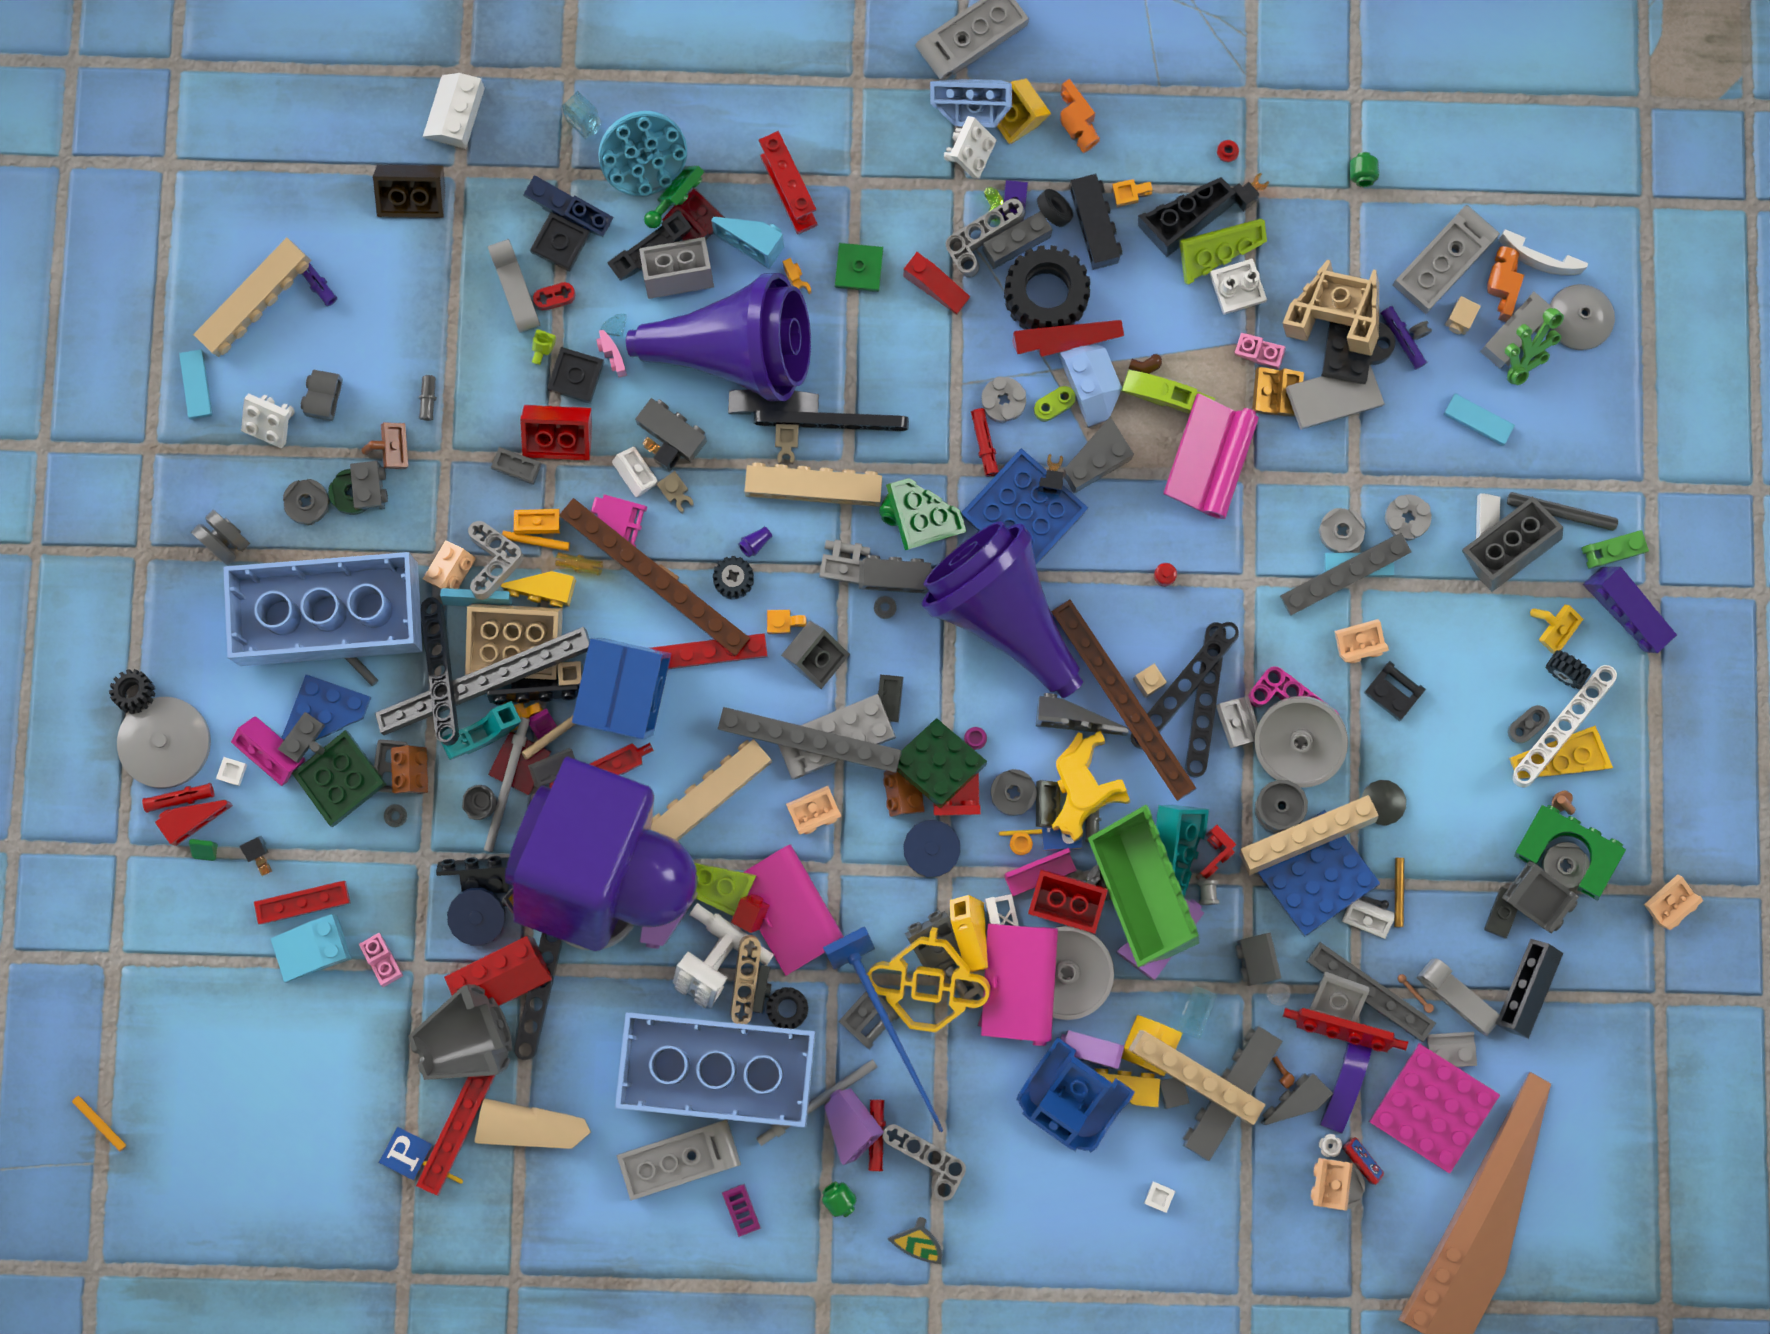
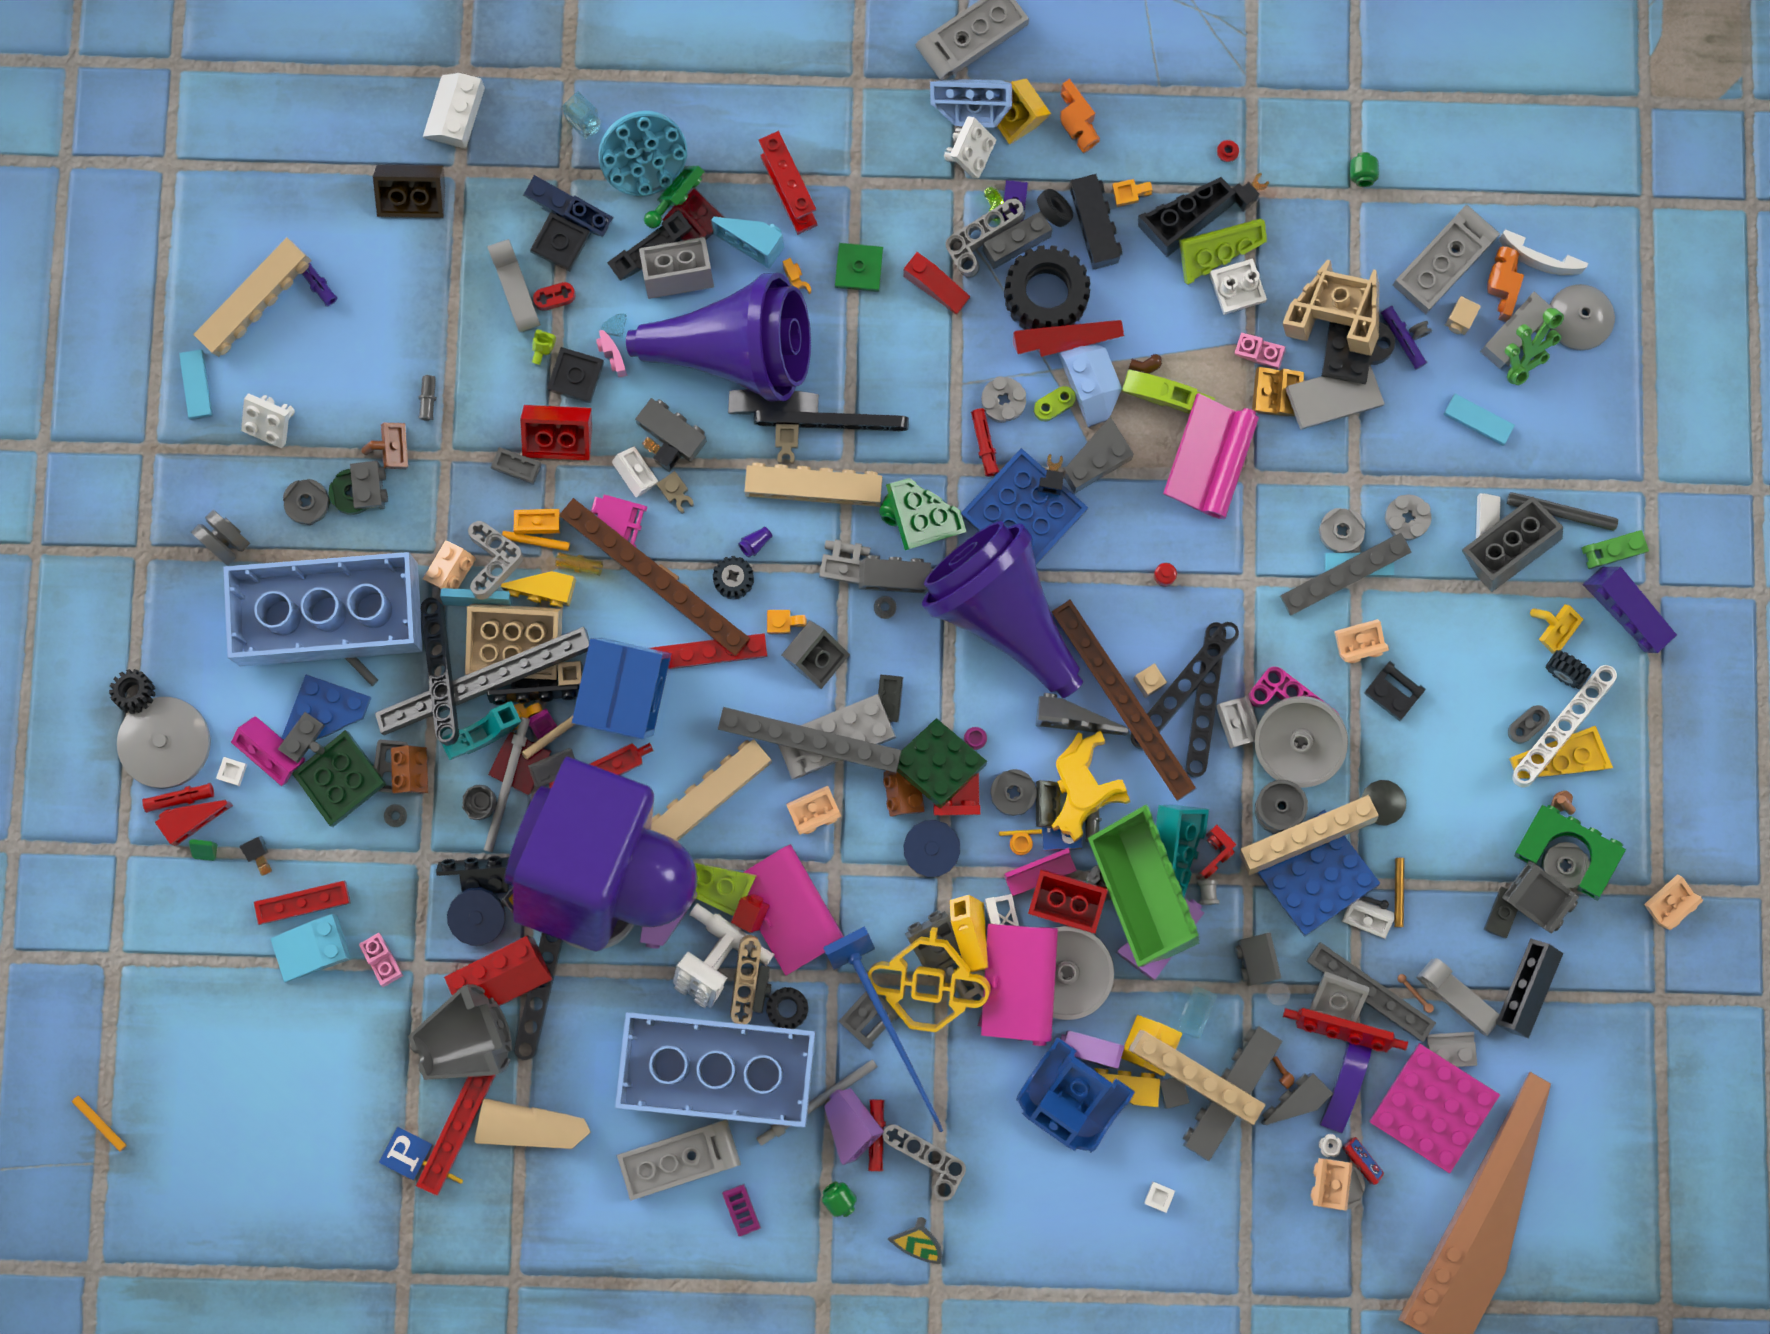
dark grey brick [301,369,343,421] -> none

